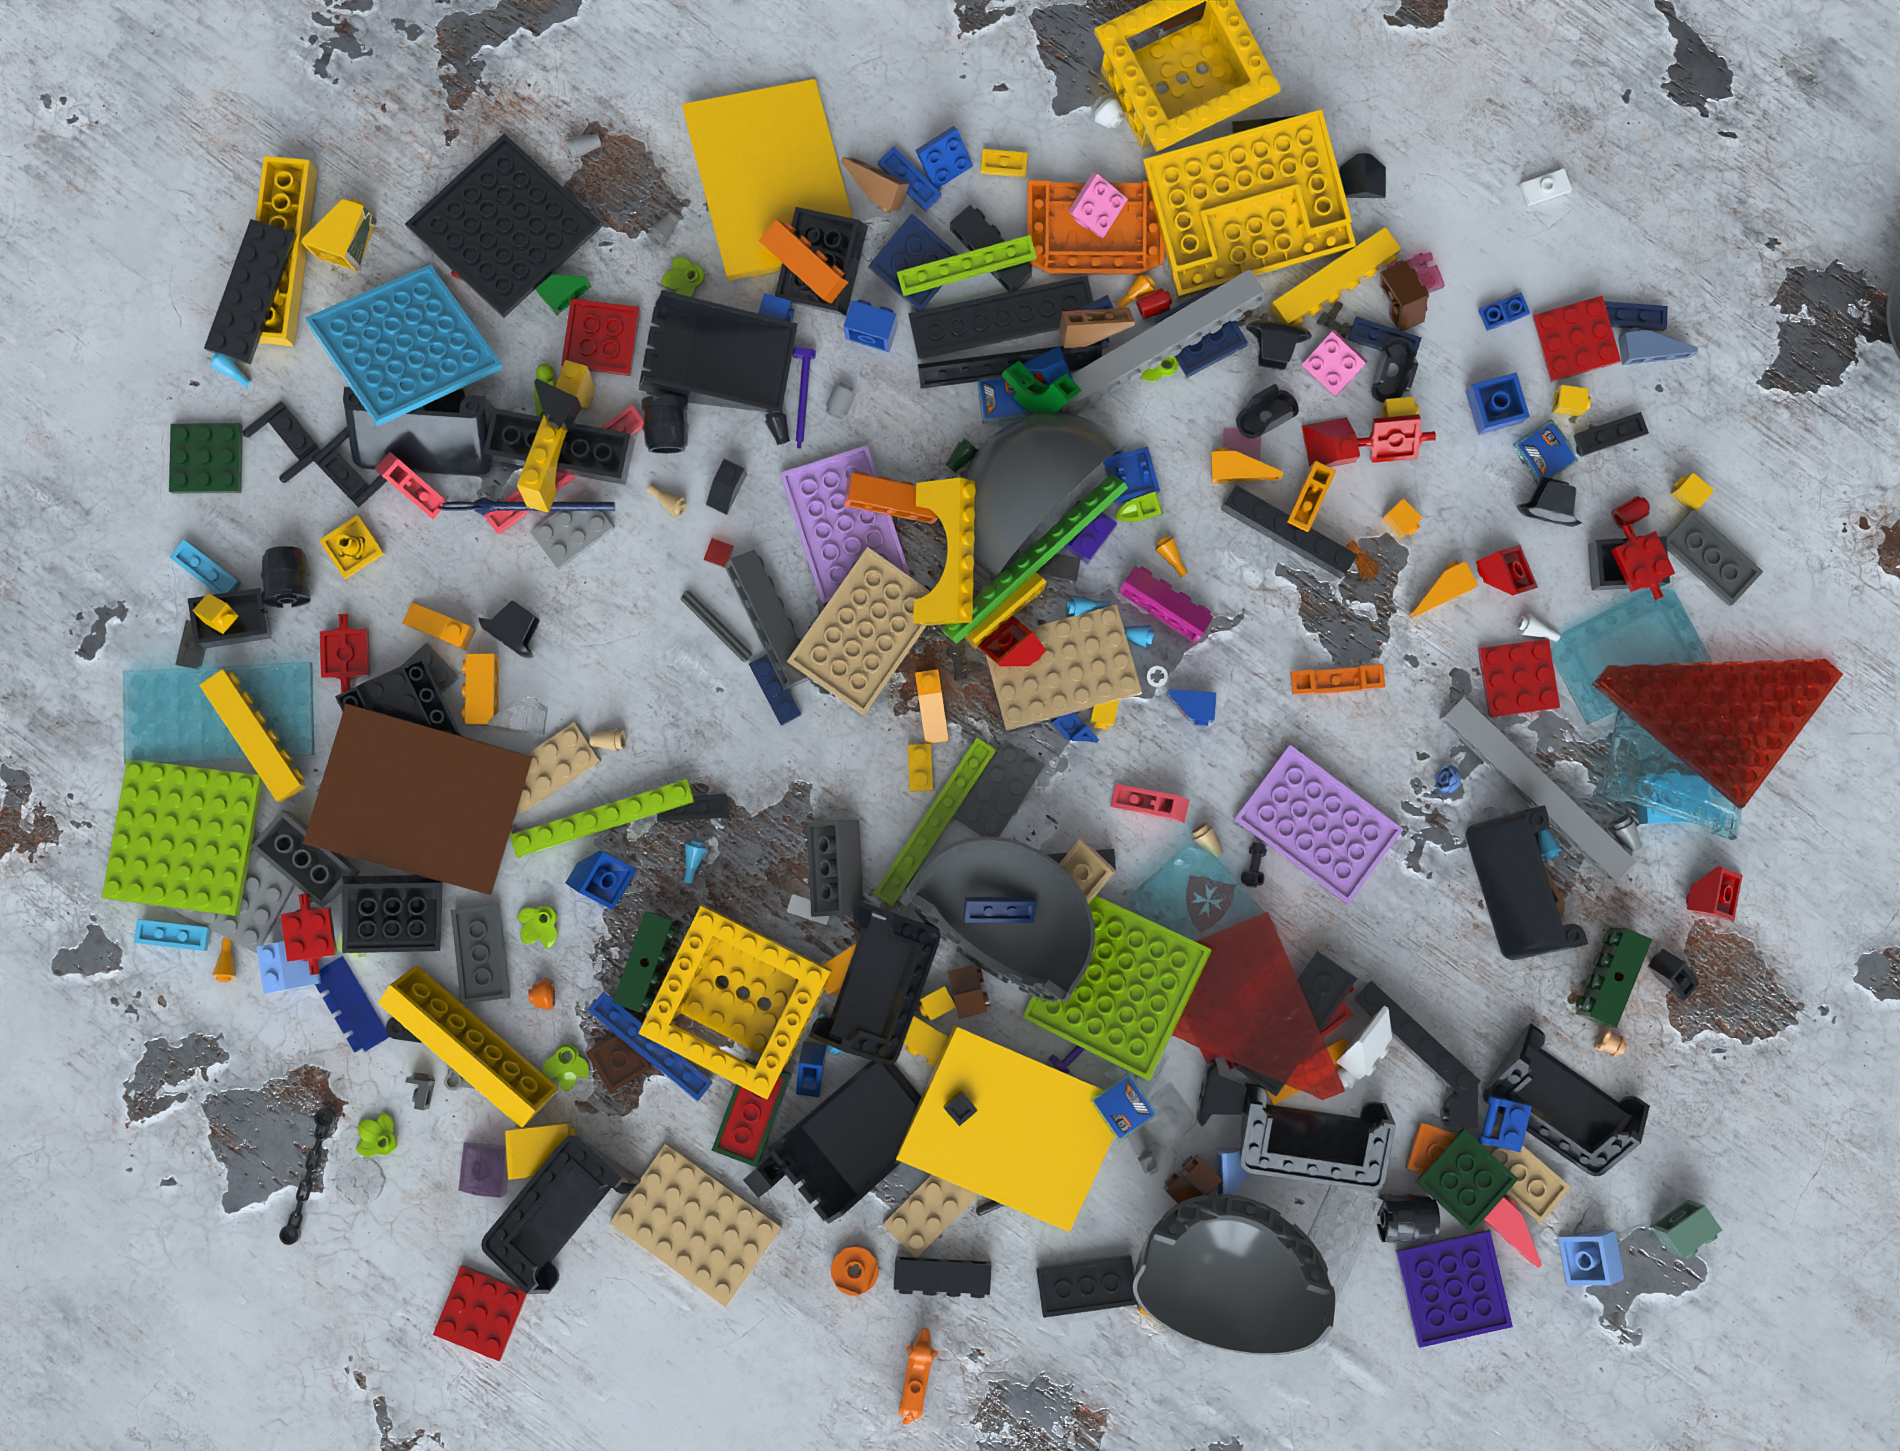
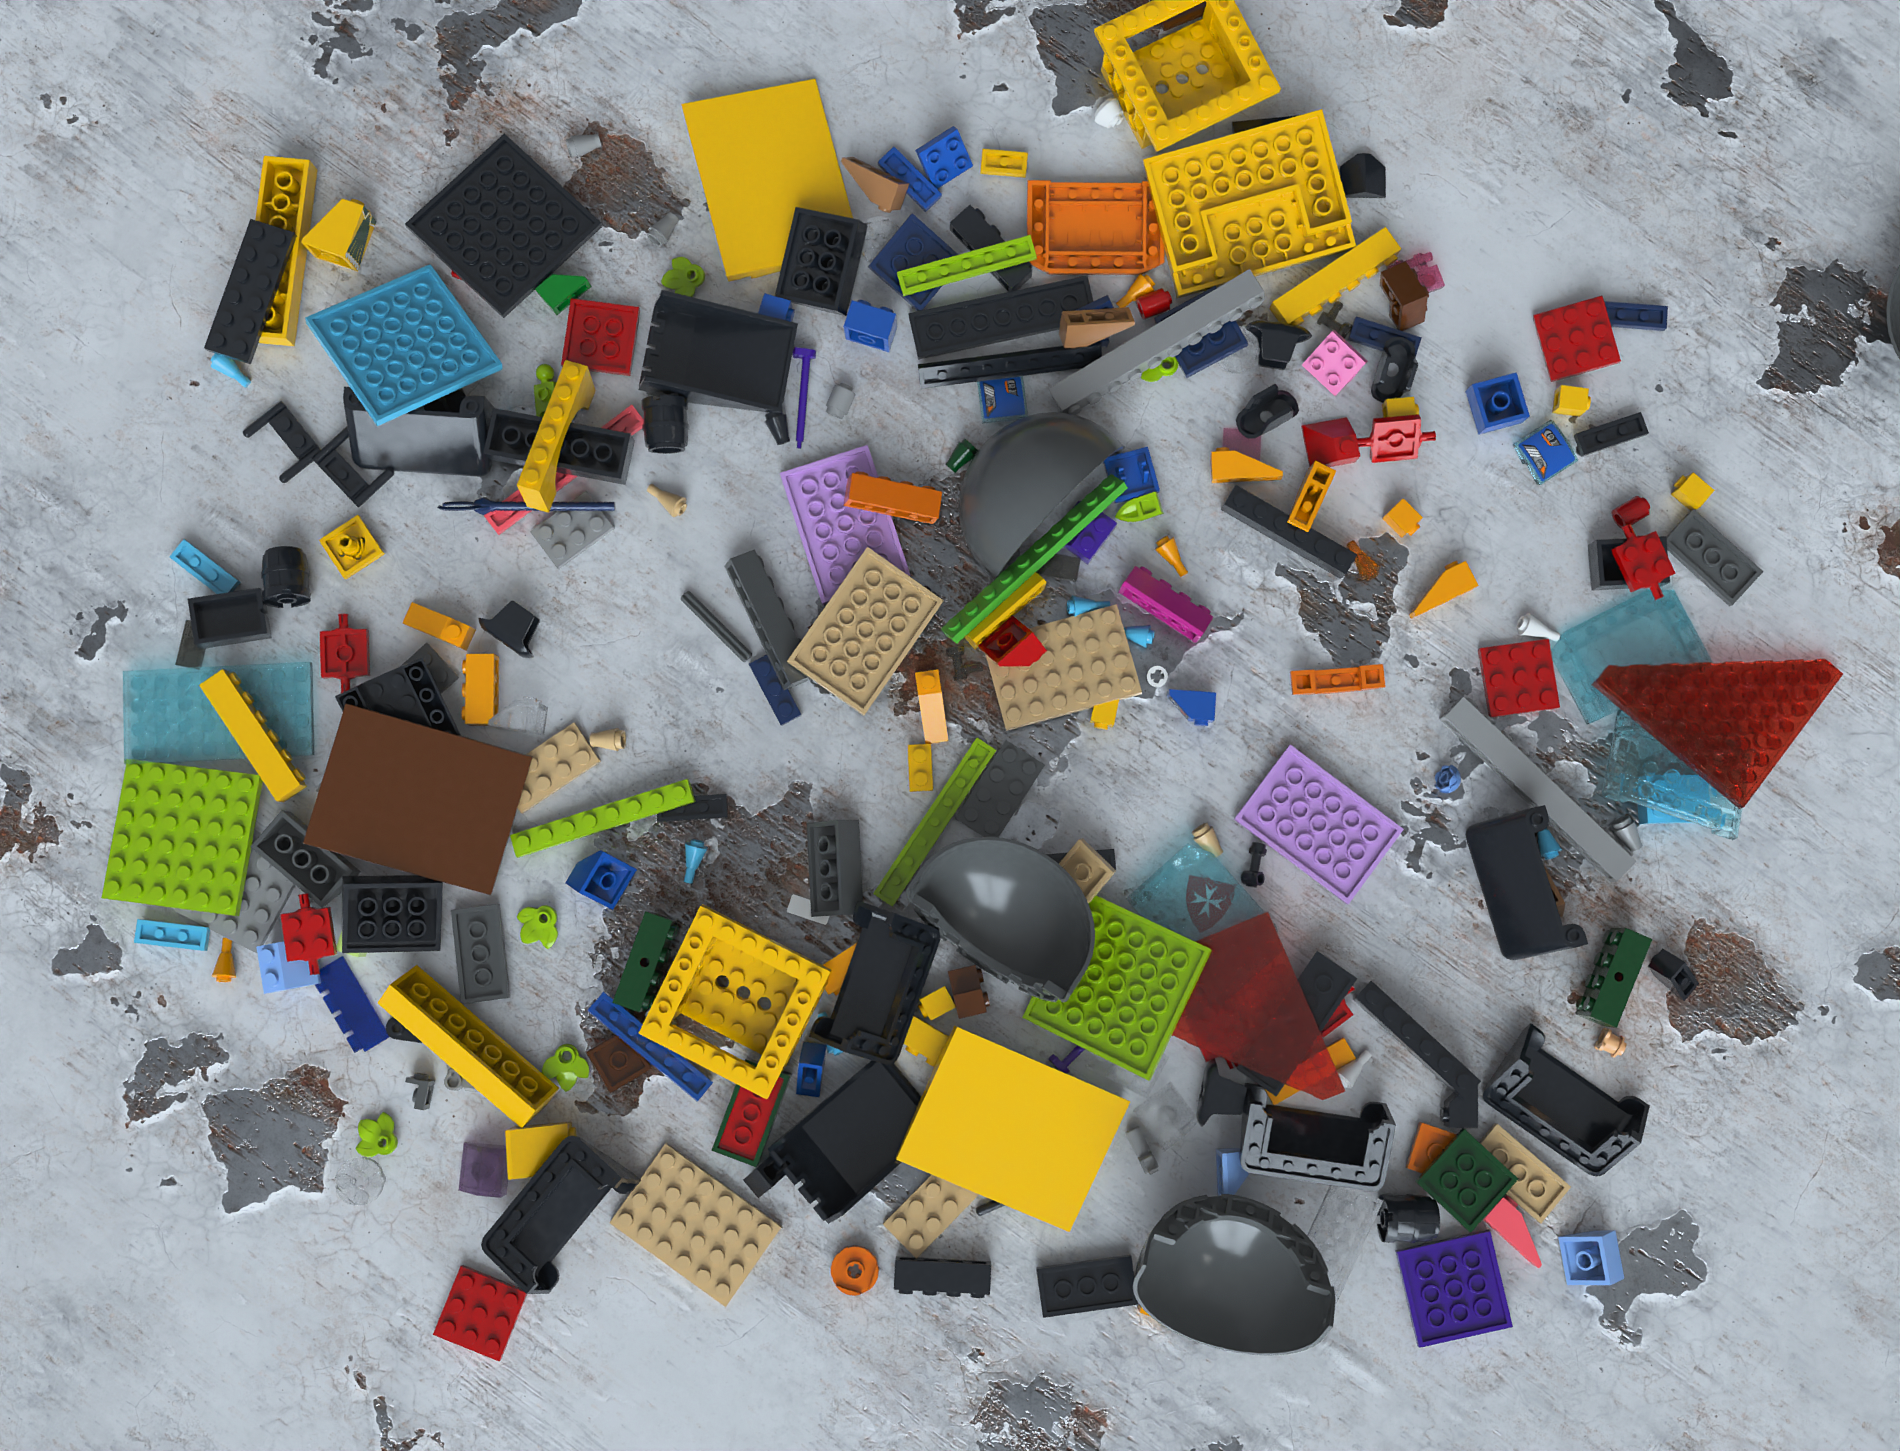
dark green plate [169,423,243,494] -> none
yellow brick [193,593,238,634] -> none
black piece [279,1108,336,1245] -> none
coral slope [375,452,448,519] -> none
orange cone [528,978,555,1010] -> none
black slope [534,378,582,431] -> none
clear red plate [704,538,734,568] -> none
black slope [706,459,747,515] -> none
orange brick [759,219,848,304] -> none
orange animal [898,1328,938,1425] -> none
yellow arch [913,478,976,625] -> none
black plate [943,1090,978,1126] -> none
dark blue plate [963,897,1037,923] -> none
green arch [1001,360,1082,414] -> none
blue slope [1023,347,1072,386] -> none
blue slope [1051,712,1099,743] -> none
bright pink plate [1068,172,1128,238] -> none
slope [1090,1073,1158,1142] -> none
coral slope [1111,784,1190,823] -> none
reddish brown brick [1163,1154,1223,1204] -> none
white slope [1336,1005,1392,1080] -> none
red slope [1475,545,1538,596] -> none
blue slope [1478,292,1530,331] -> none
blue plate [1478,1095,1532,1153] -> none
black piece [1516,477,1582,527] -> none
white plate [1520,169,1572,206] -> none
sand blue slope [1618,328,1698,365] -> none
sand green brick [1650,1200,1722,1258] -> none
red slope [1686,866,1743,921] -> none

